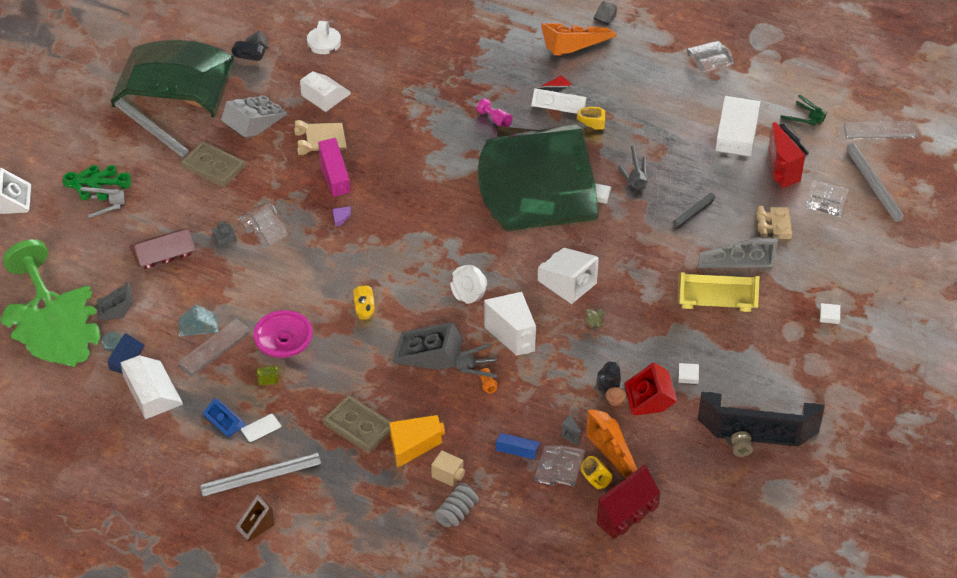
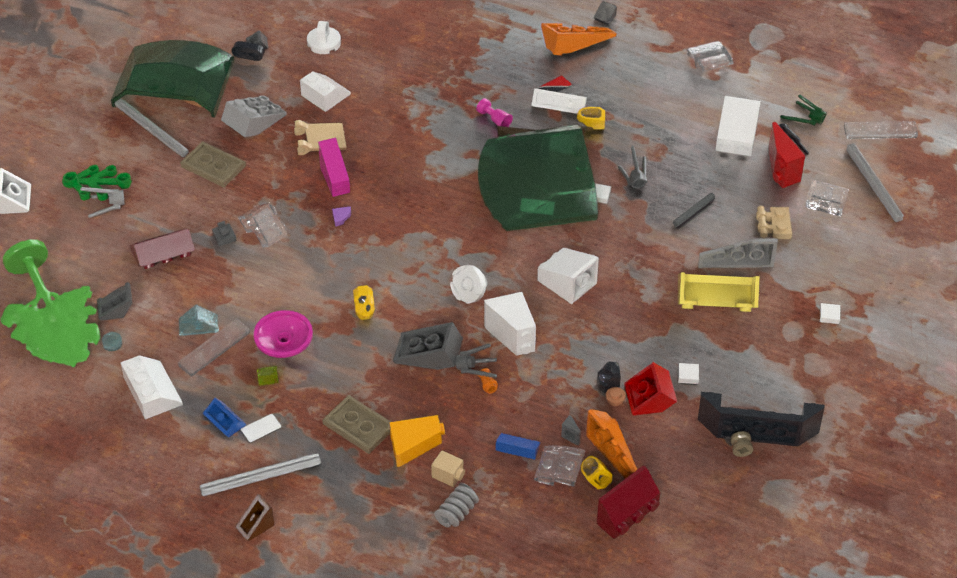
dark blue slope [107,333,145,374] -> none
olive plant [585,308,605,328] -> none

